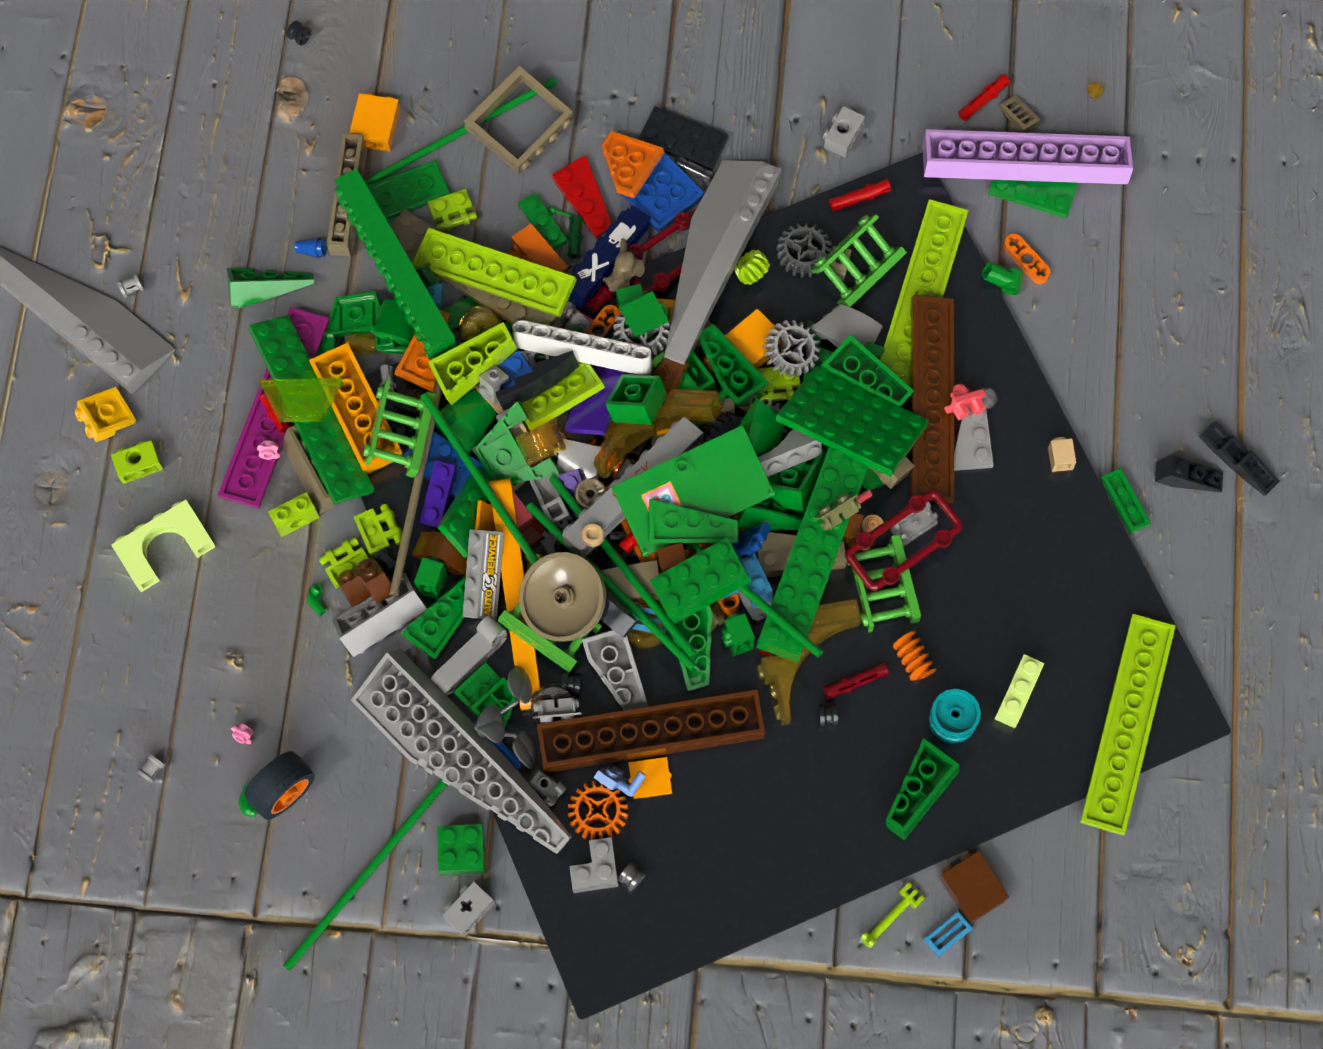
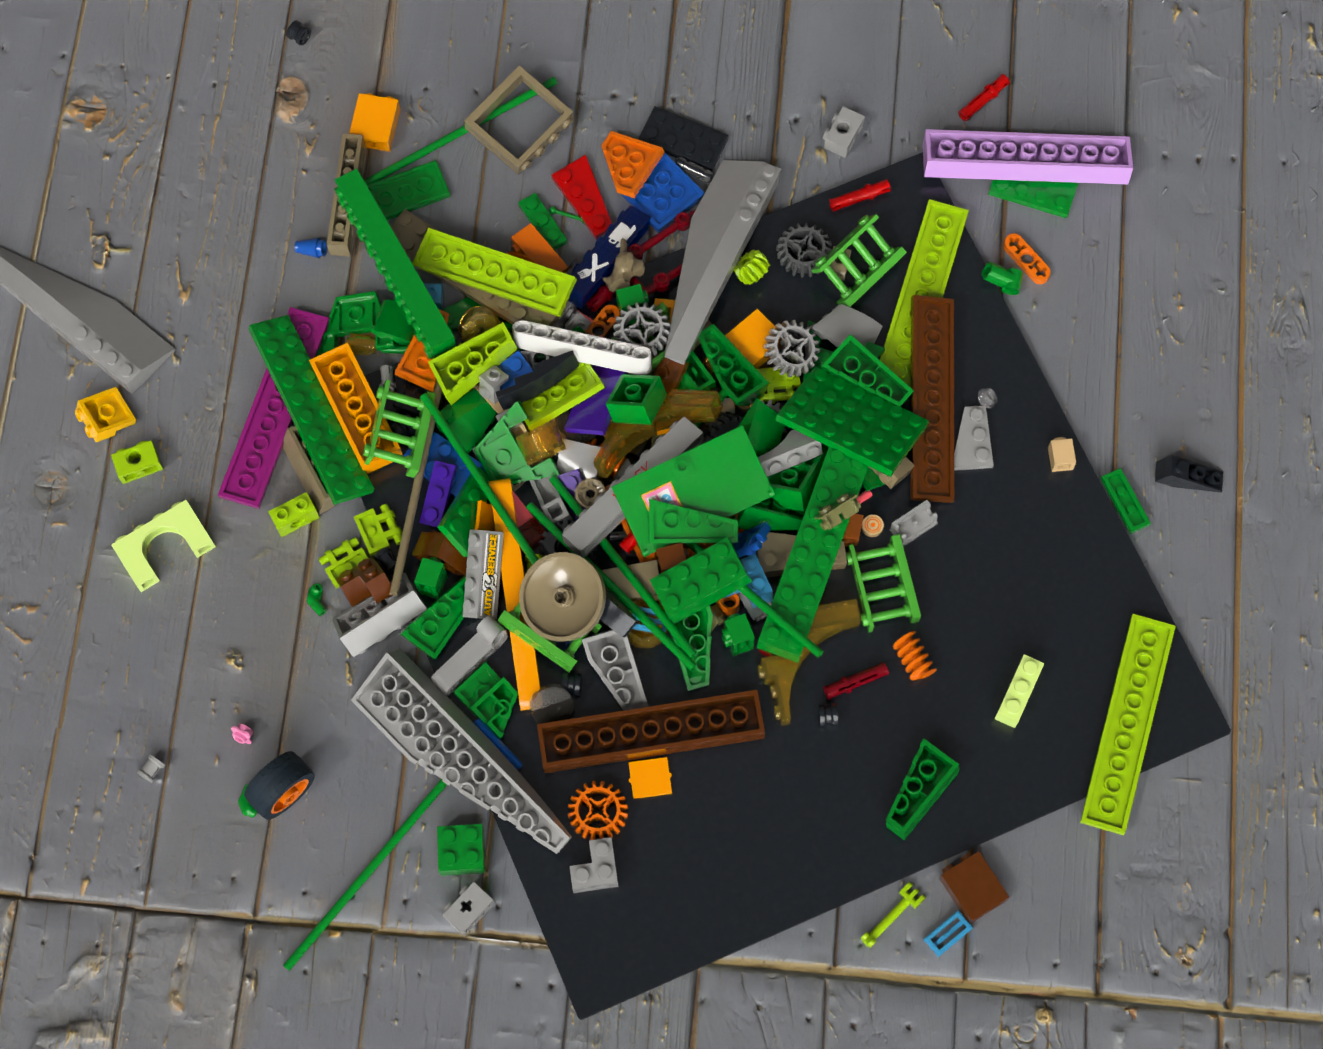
light grey bush [117,273,144,298] -> none
wedge [227,268,314,308] -> none
bright pink plate [257,440,280,460] -> none
clear neon green wing [259,378,343,422] -> none
red pin [259,391,291,433] -> none
dark green bush [416,263,441,289] -> none
lime plate [427,189,477,232] -> none
dark grey plant [474,665,536,769] -> none
dark grey plate [528,769,567,807] -> none
light grey hinge [533,697,581,723] -> none
dark green pin [567,215,583,258] -> none
tan tile [582,523,604,547] -> none
medium blue plate [594,766,646,797] -> none
flat silver wheel [618,862,646,892] -> none
green piece [619,291,669,338] -> none
dark red bar [845,490,963,591] -> none
teal wheel [928,689,981,744] -> none
coral hips [944,384,986,420] -> none
dark tan slope [999,95,1040,133] -> none
clear yellow hinge [1087,82,1105,100] -> none
black slope [1199,421,1280,496] -> none

